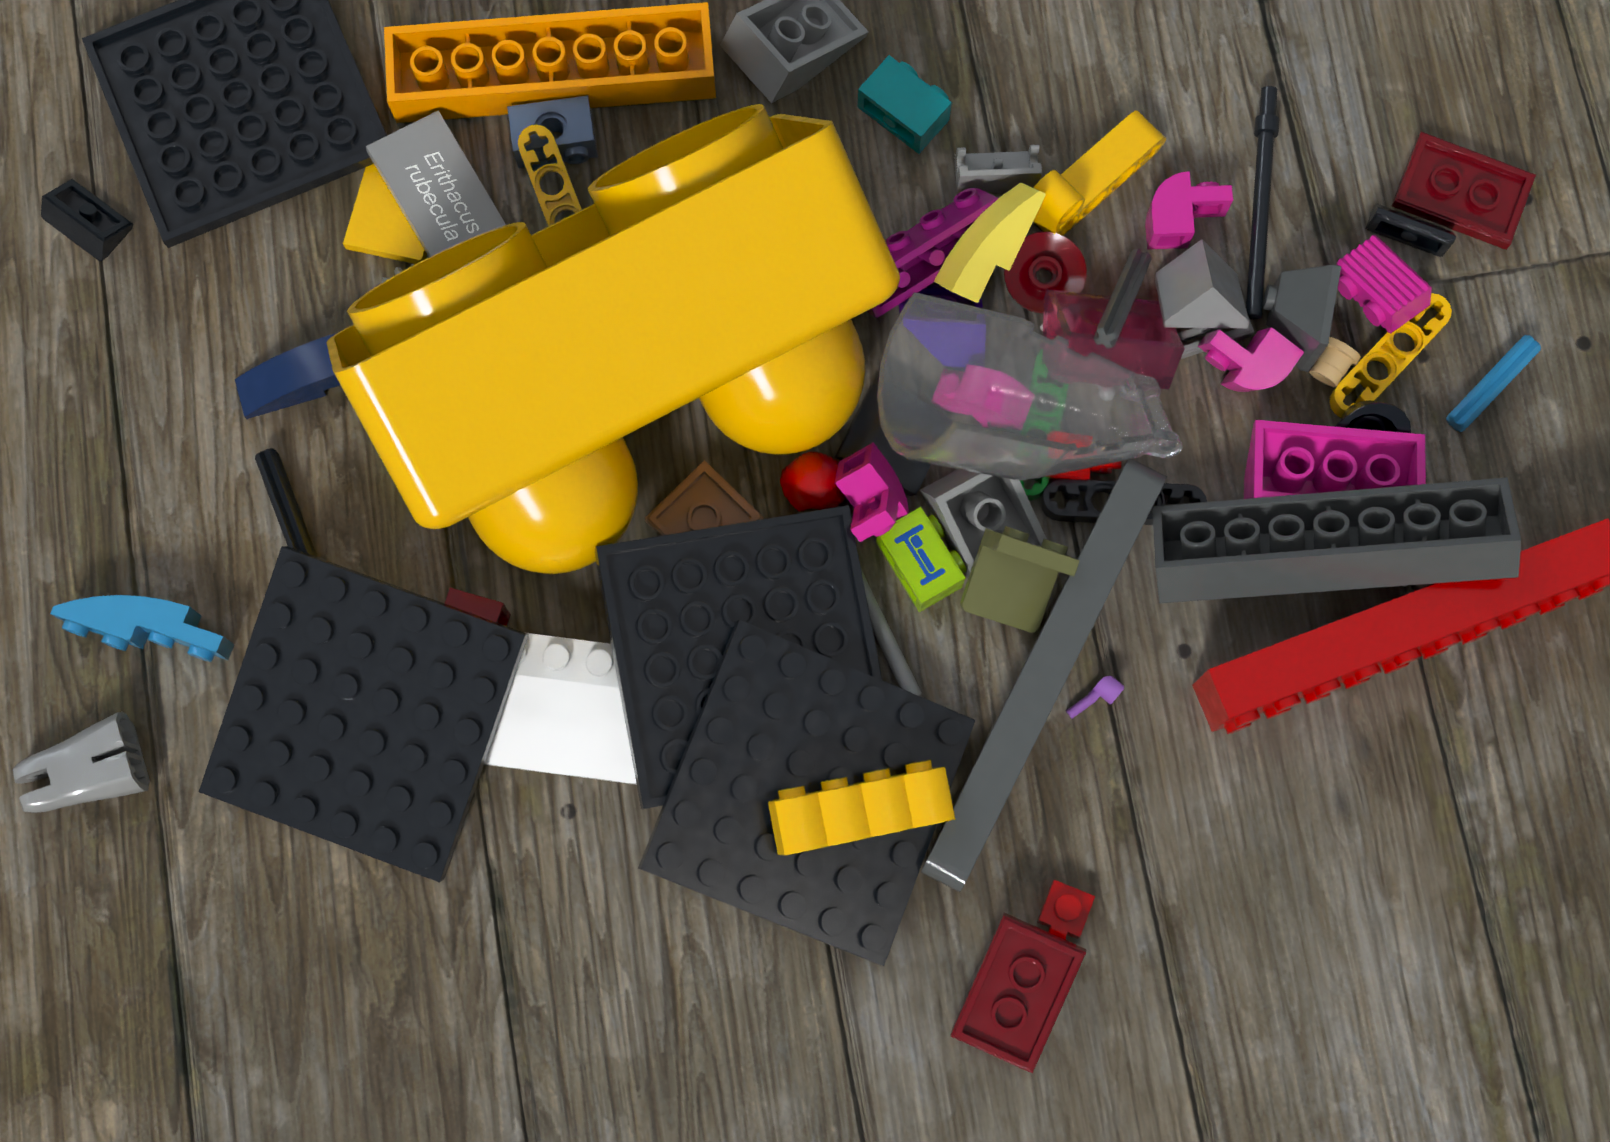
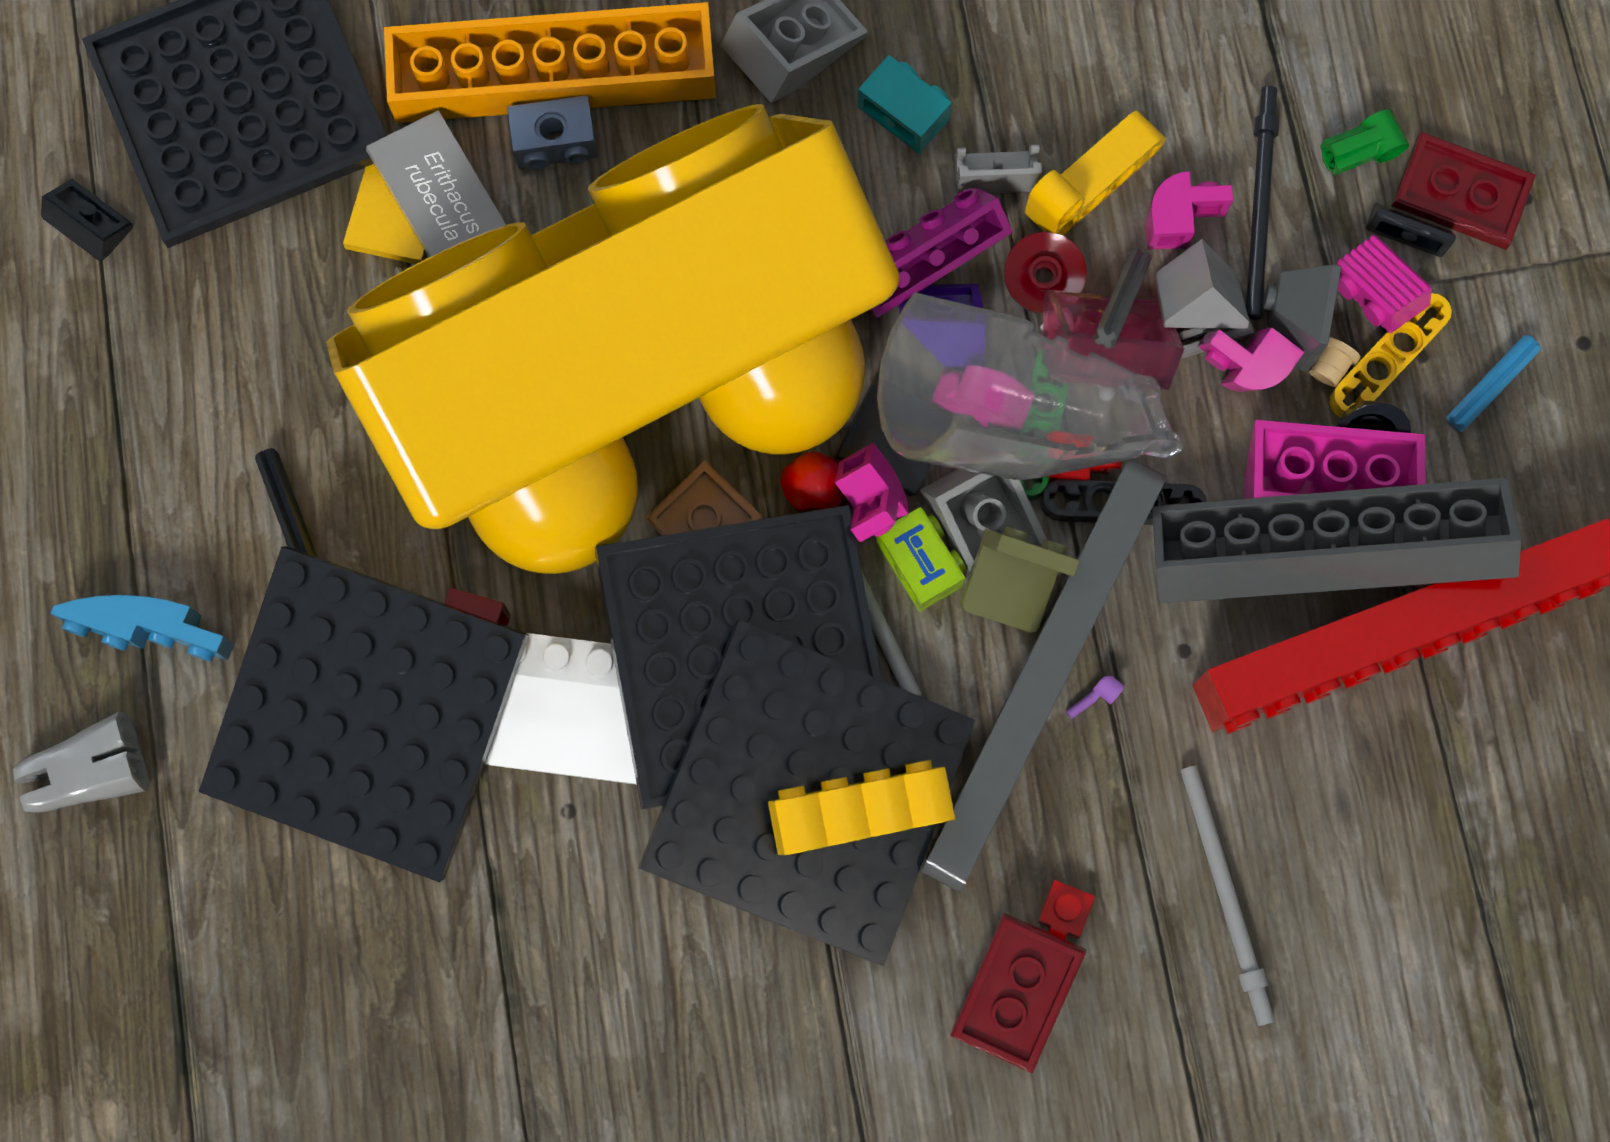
dark blue slope [235,333,340,419] -> none
yellow beam [518,124,582,226] -> none
light yellow slope [934,183,1046,303] -> none
none -> light grey bar [1180,765,1275,1026]
none -> green piece [1320,109,1410,175]

